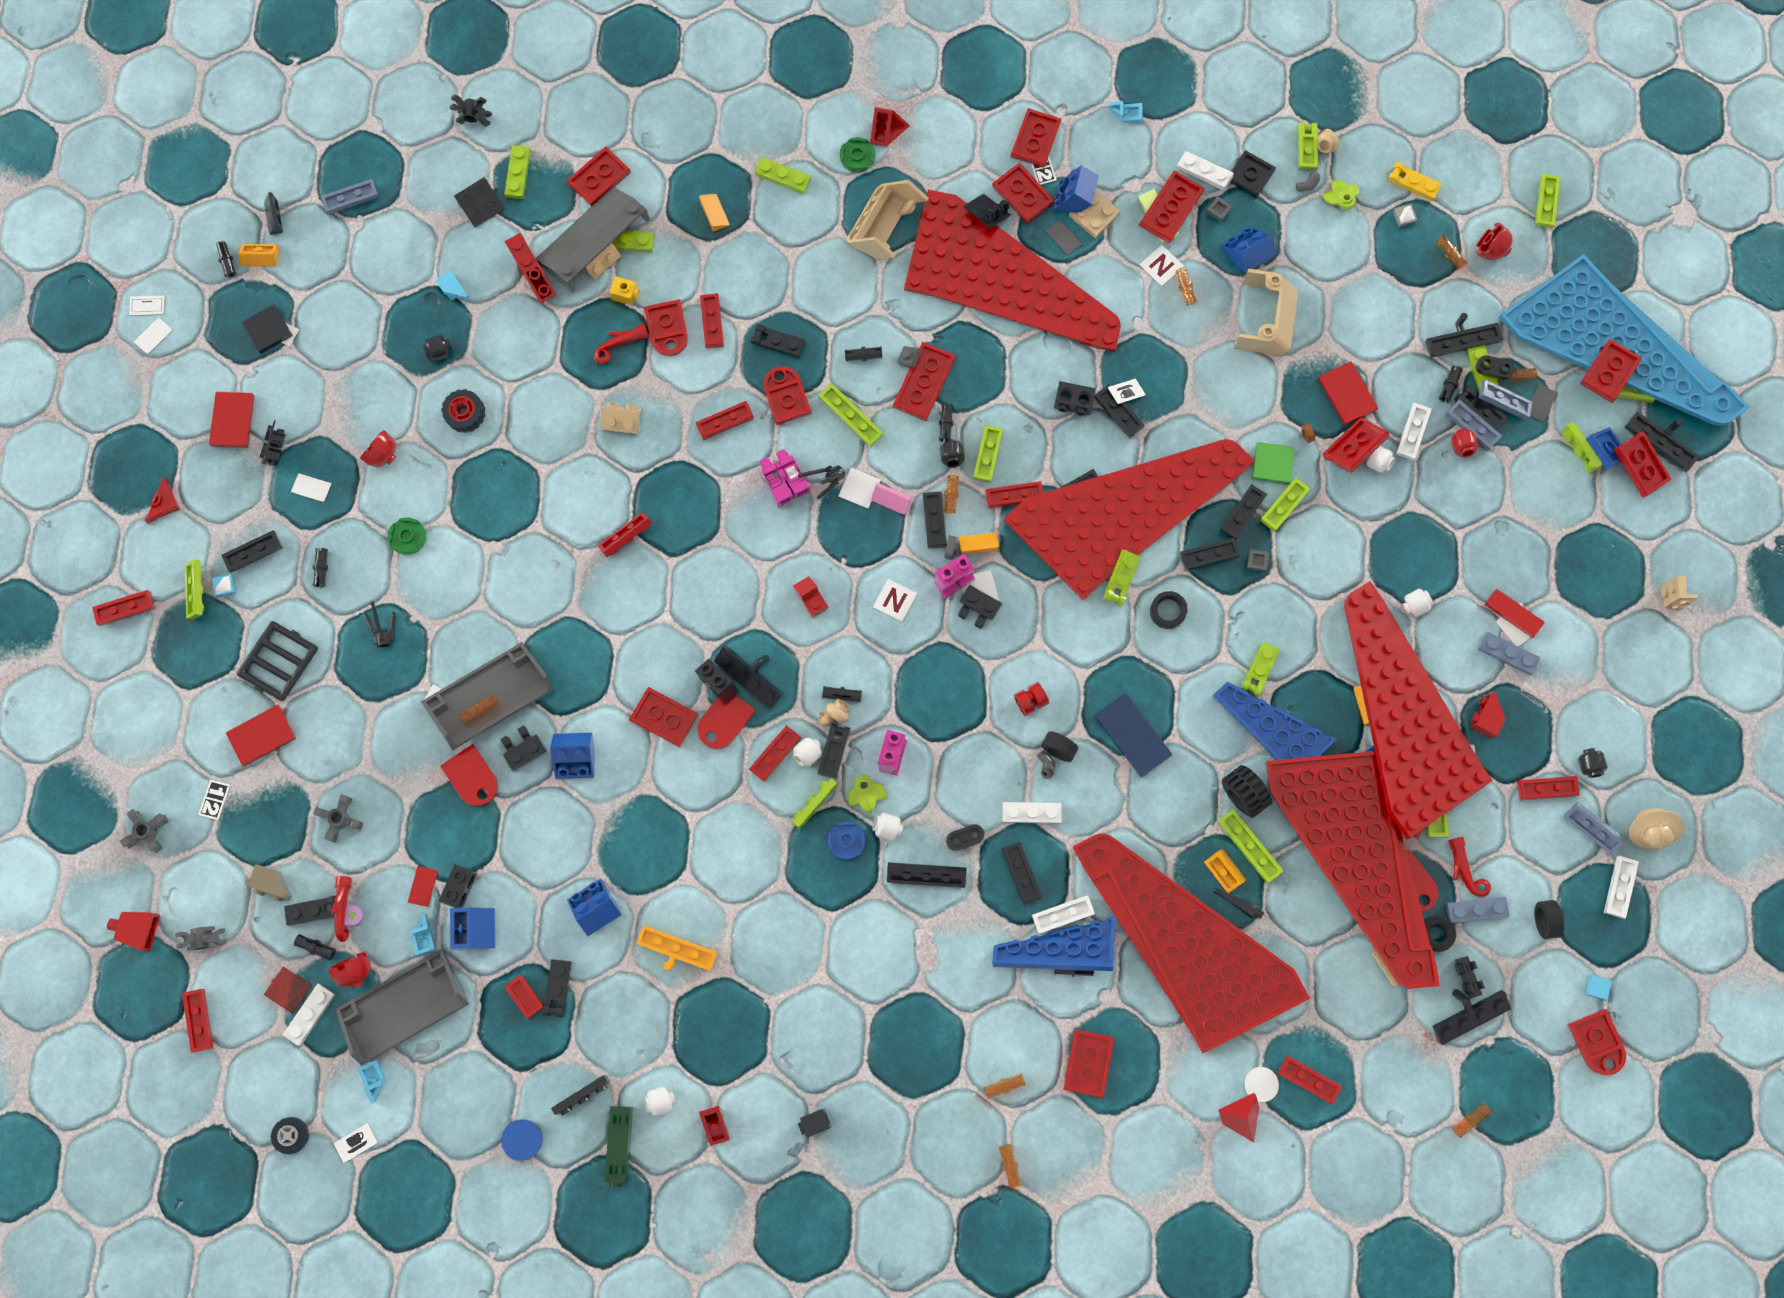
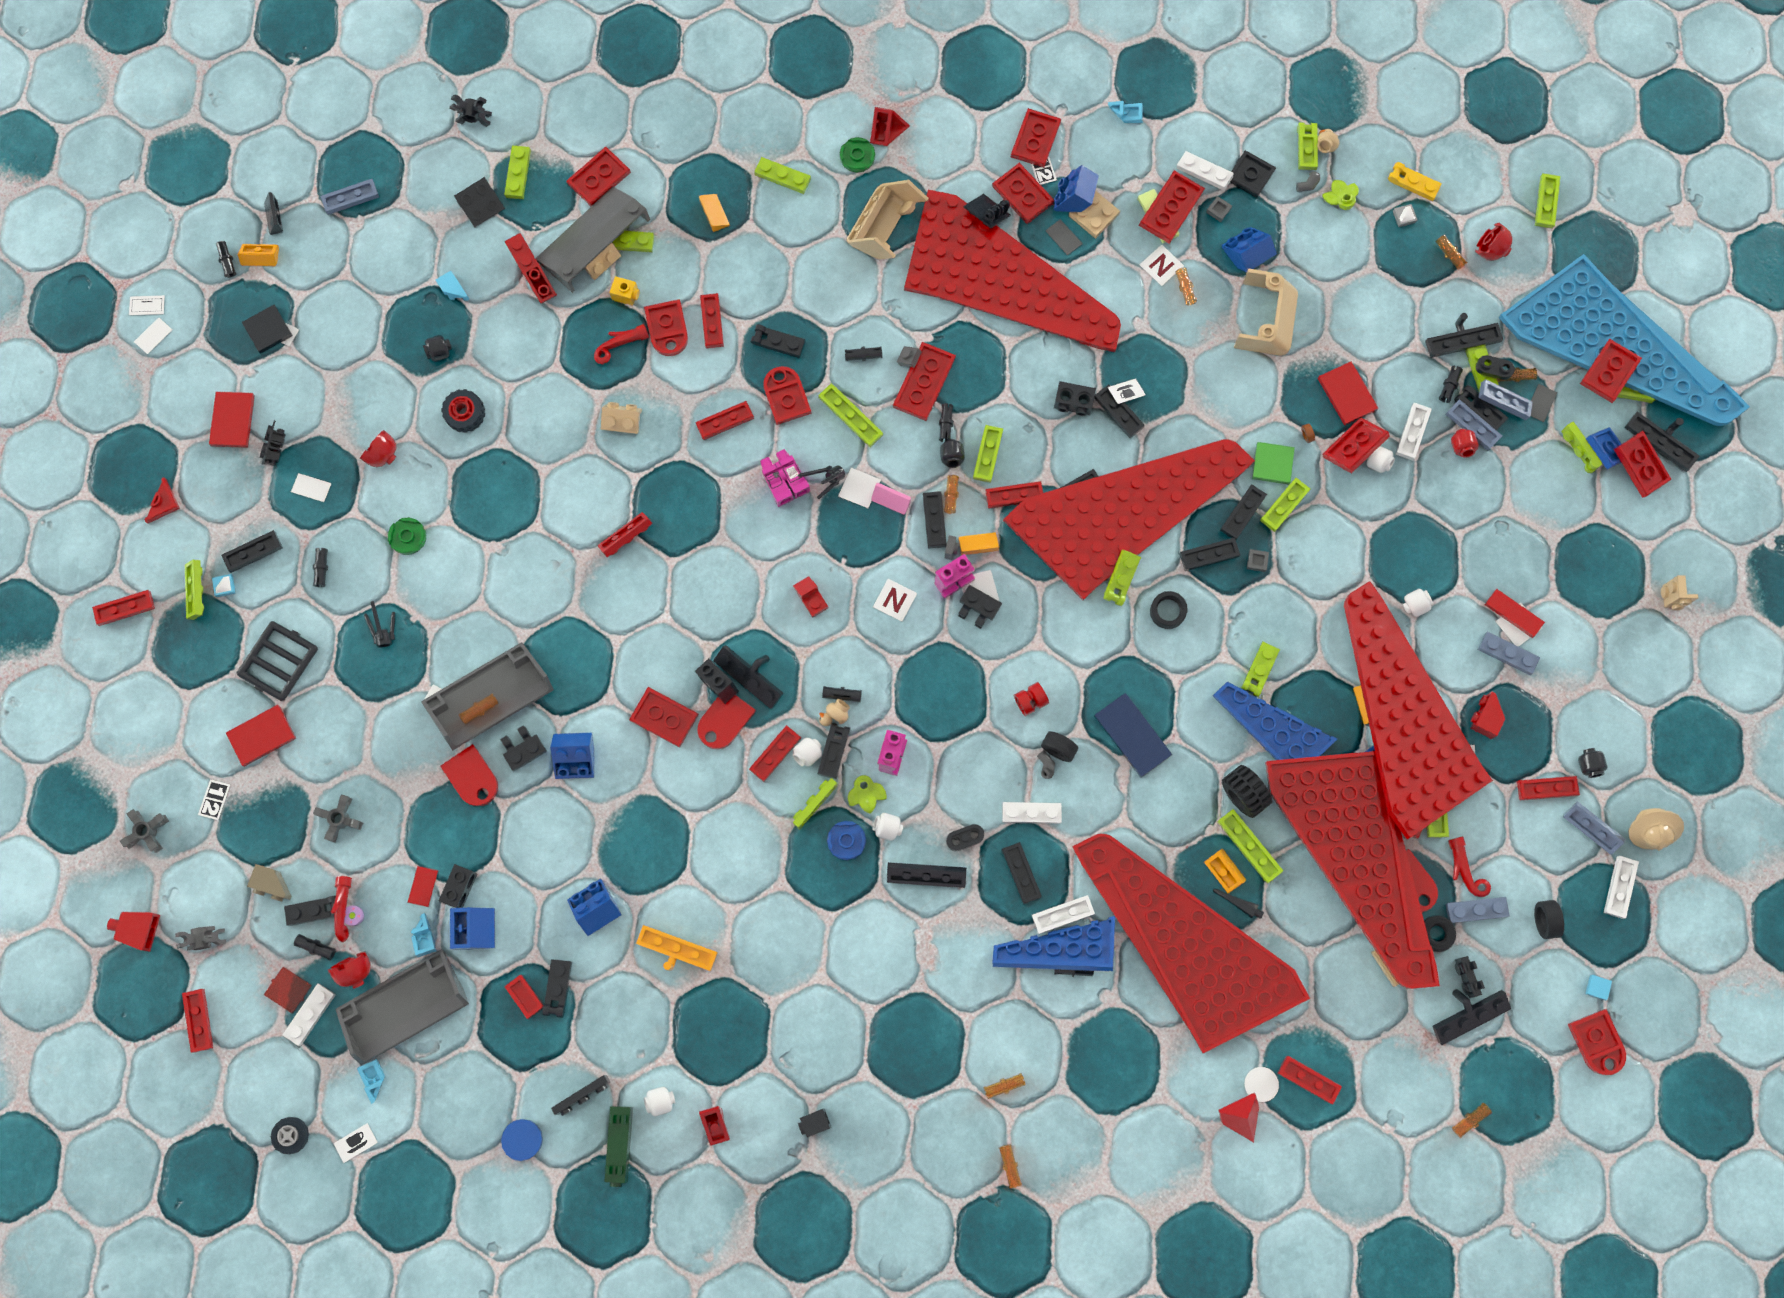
red tile [1063,1029,1114,1098] -> none

